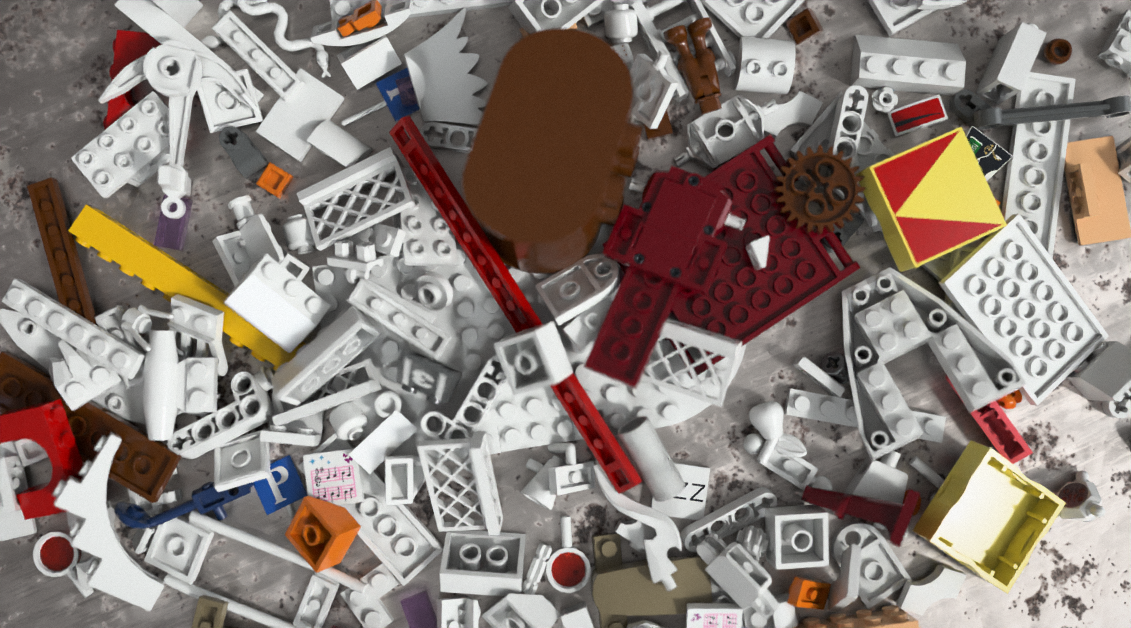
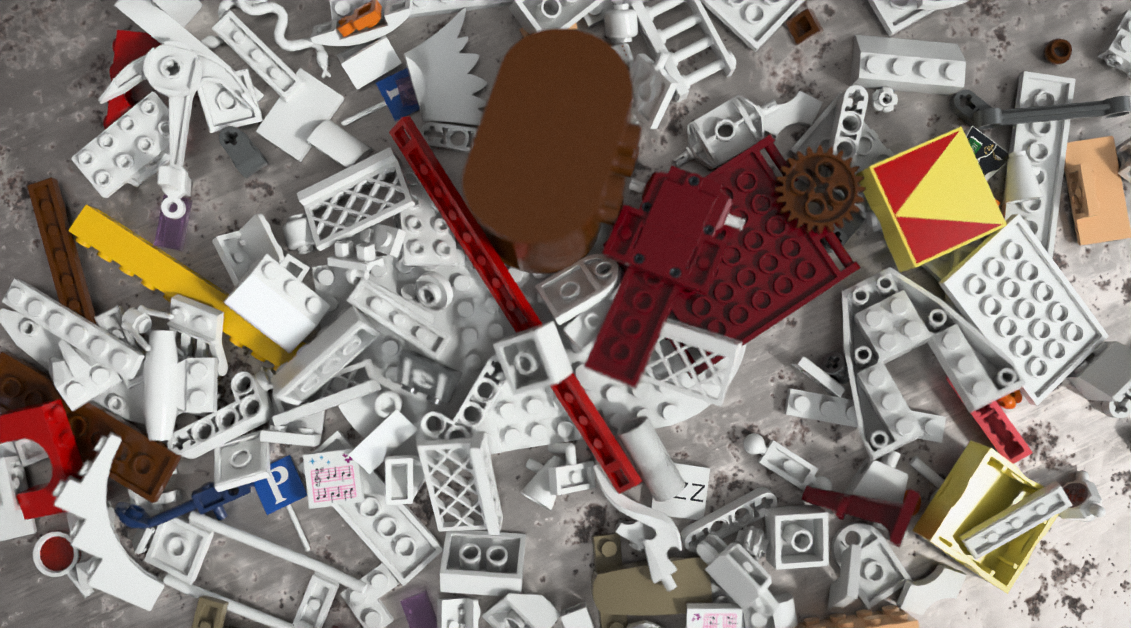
white bush [228,195,255,229] -> none
orange tile [256,162,294,198] -> none
orange slope [285,496,361,573] -> none
white head [329,402,368,441] -> none
white axle [522,543,552,595] -> none
piece [546,516,591,593] -> none
reddish brown plate [642,109,673,141] -> none
reddish brown piece [663,17,722,115] -> none
white brick [734,37,795,94] -> none
white slope [745,235,769,271] -> none
white piece [749,401,807,464] -> none
orange plate [787,576,831,610] -> none
red slope [887,94,948,138] -> none
white brick [975,22,1046,104] -> none
none -> white tile [959,481,1072,560]
none -> white piece [1005,151,1043,204]

